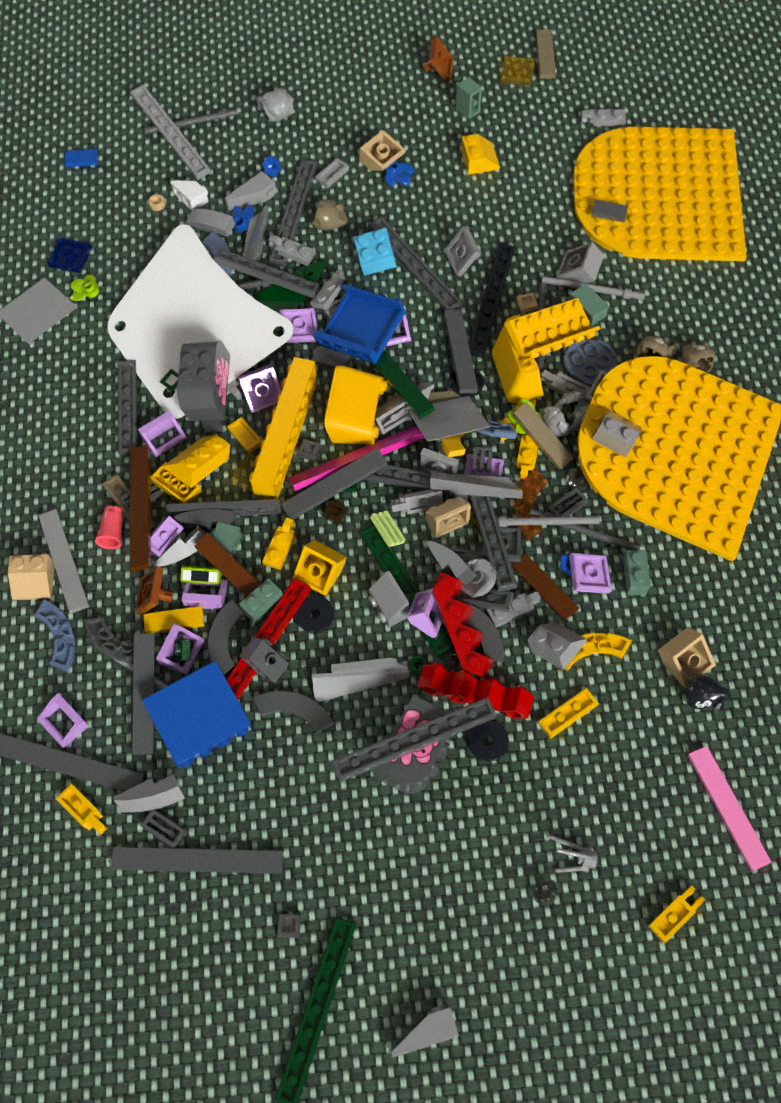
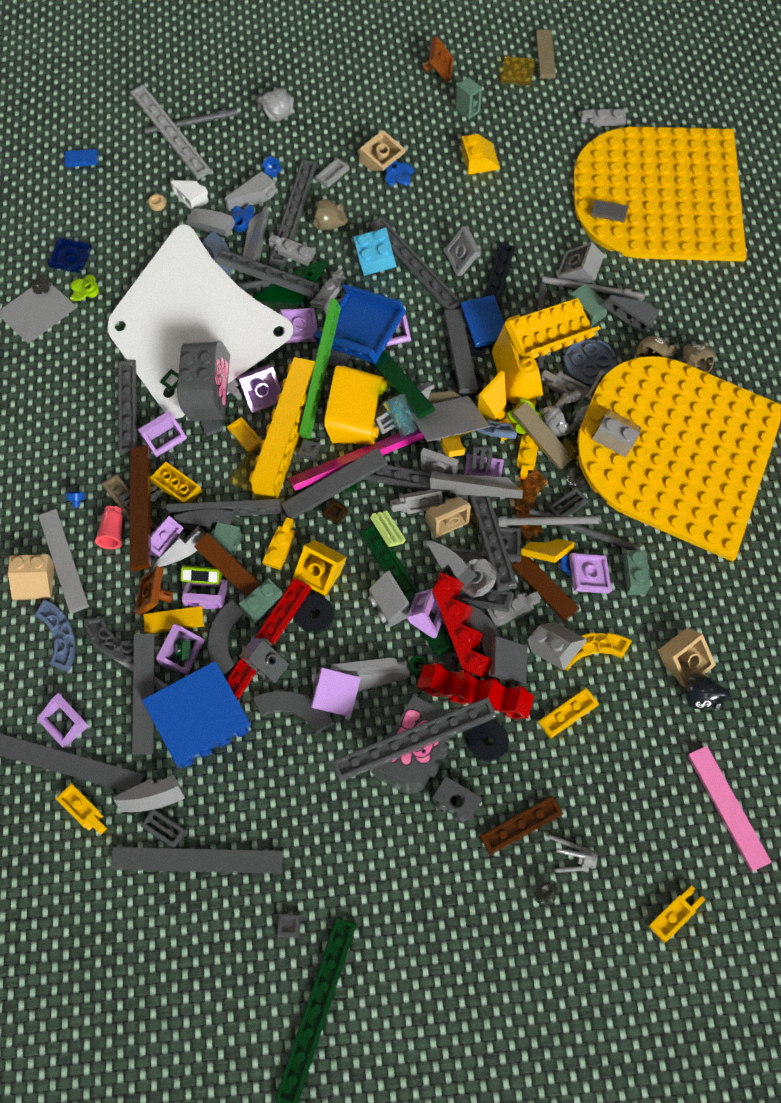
yellow slope [164,434,230,488] -> none
light grey slope [391,1005,459,1058] -> none
tan tile [516,293,538,314] -> none
none -> clear smoke plant [31,276,52,294]
none -> blue tile [66,491,85,507]
none -> bright green tile [299,299,341,440]
none -> lavender tile [311,667,361,717]
none -> clear light blue plant [382,393,417,437]
none -> dark grey brick [432,776,482,824]
none -> blue tile [461,295,504,348]
none -> yellow slope [478,370,506,422]
none -> reddish brown tile [479,795,563,856]
none -> dark grey tile [490,636,527,685]
none -> yellow tile [521,538,574,563]
none -> clear yellow tile [563,439,579,459]
none -> dark grey slope [601,295,660,334]

